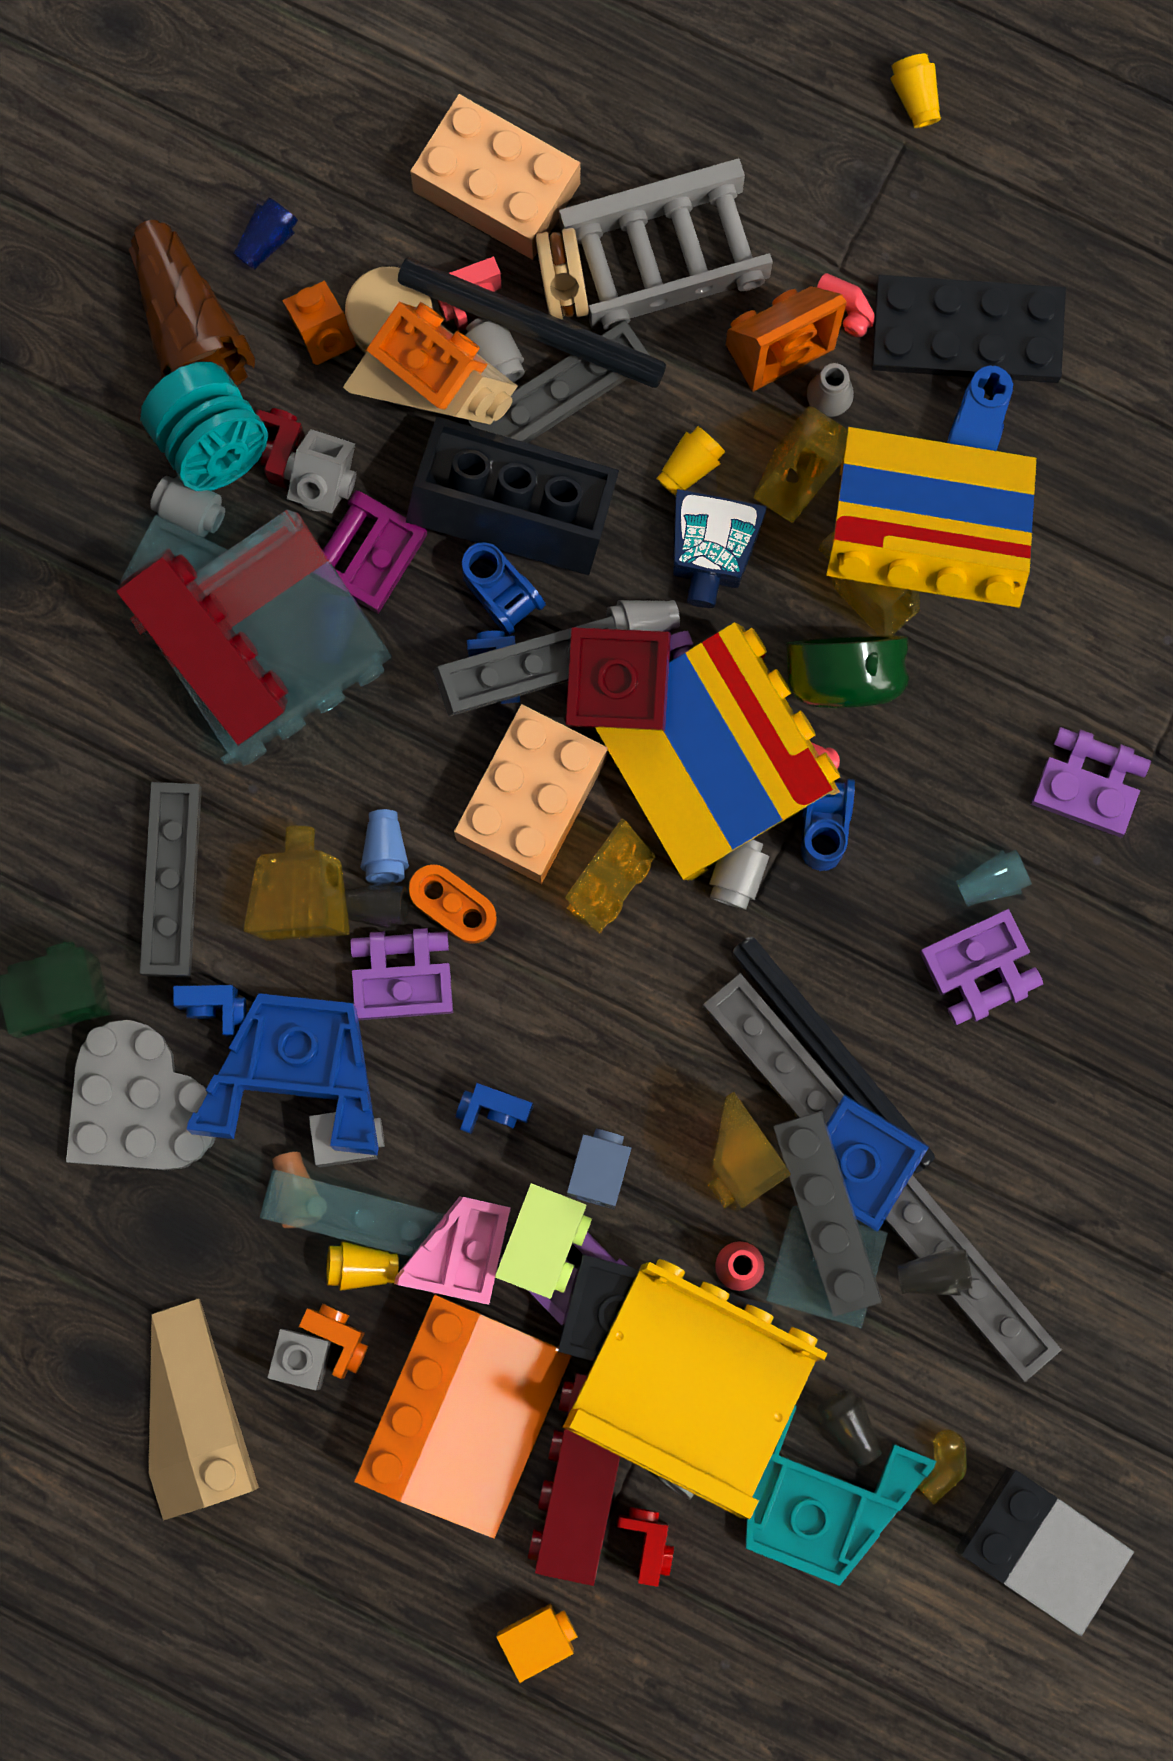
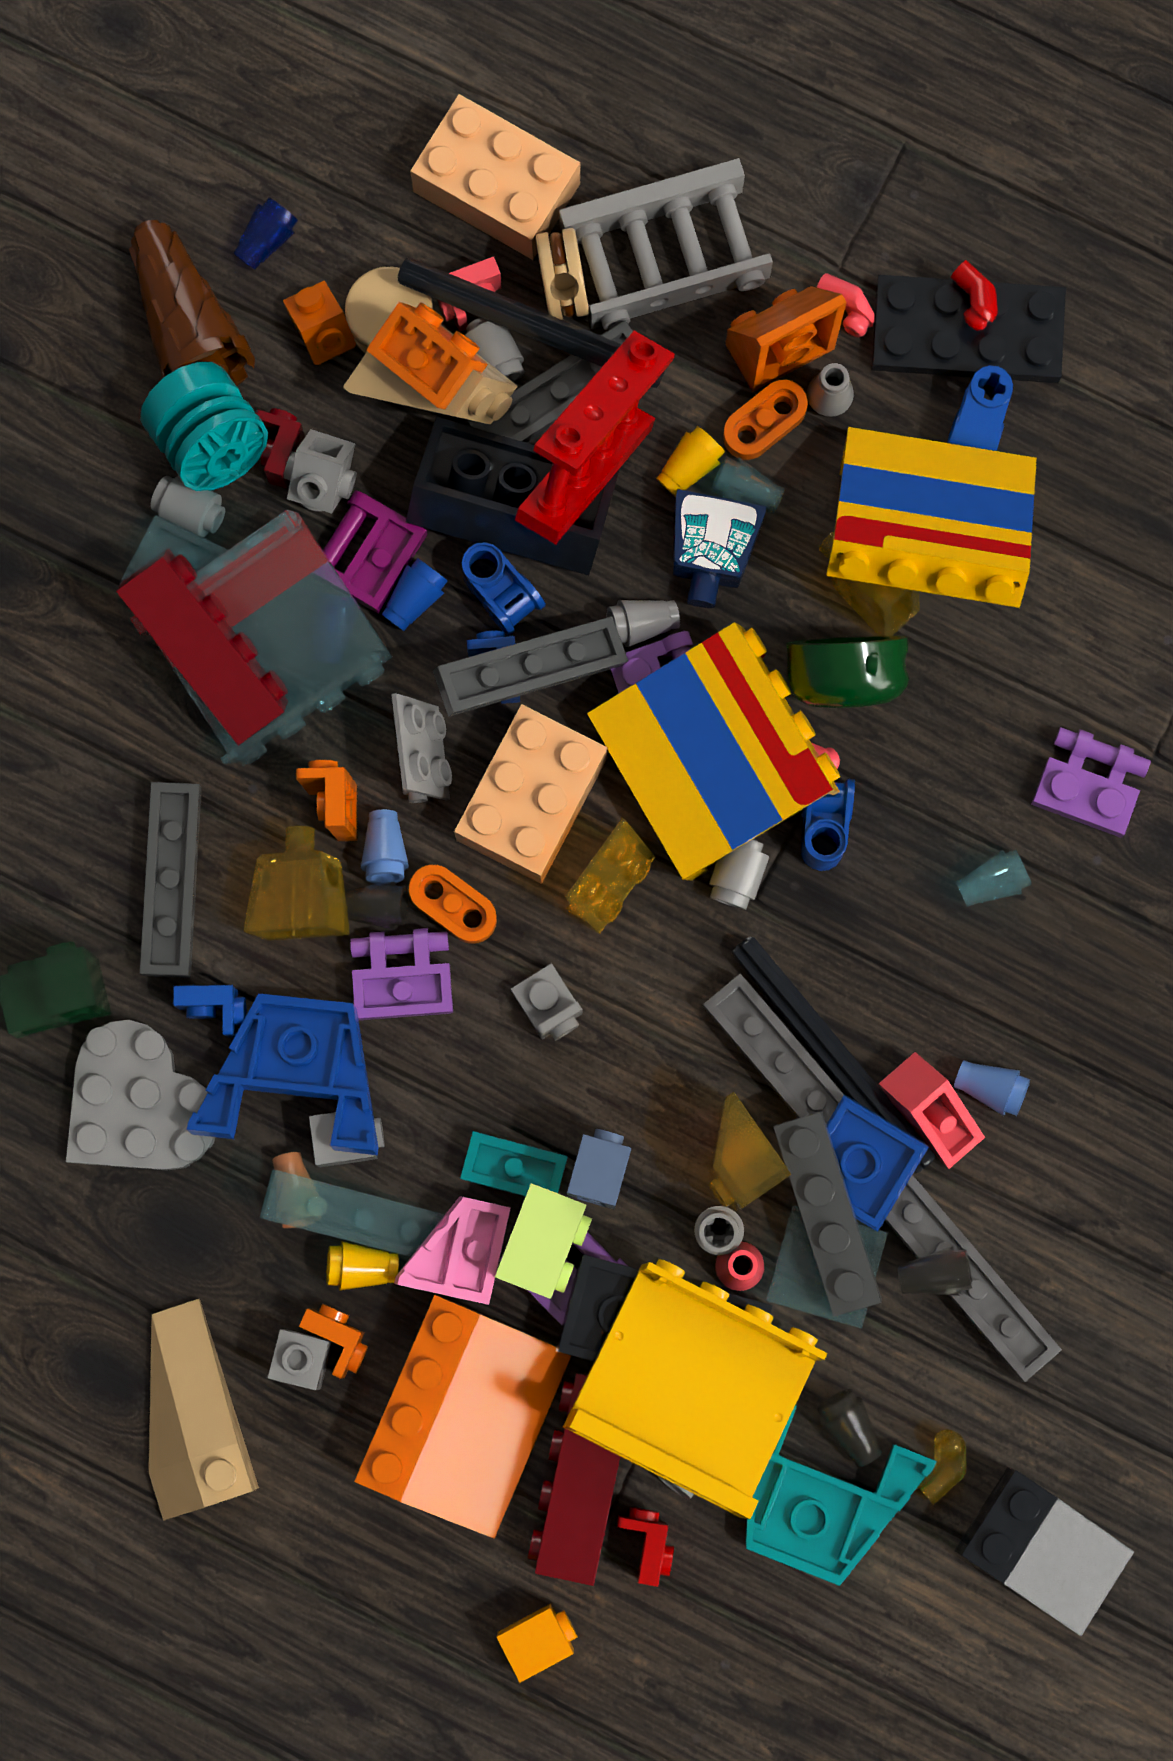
blue bracket [455,1083,534,1134] -> none
dark red plate [566,627,671,731] -> none
clear yellow torso [753,406,848,523] -> none
yellow cone [890,53,941,128] -> none
medium lavender plate [920,909,1043,1025] -> none
none -> orange bracket [296,760,357,841]
none -> blue cone [382,558,448,631]
none -> light grey hinge [392,693,452,803]
none -> teal plate [460,1131,568,1197]
none -> light grey bracket [511,963,583,1041]
none -> red fence [515,330,675,545]
none -> light grey cone [694,1206,744,1255]
none -> clear light blue cone [711,457,785,514]
none -> orange plate [723,380,808,460]
none -> coral slope [879,1052,985,1169]
none -> red arm [950,260,998,331]
none -> medium blue cone [954,1060,1030,1116]

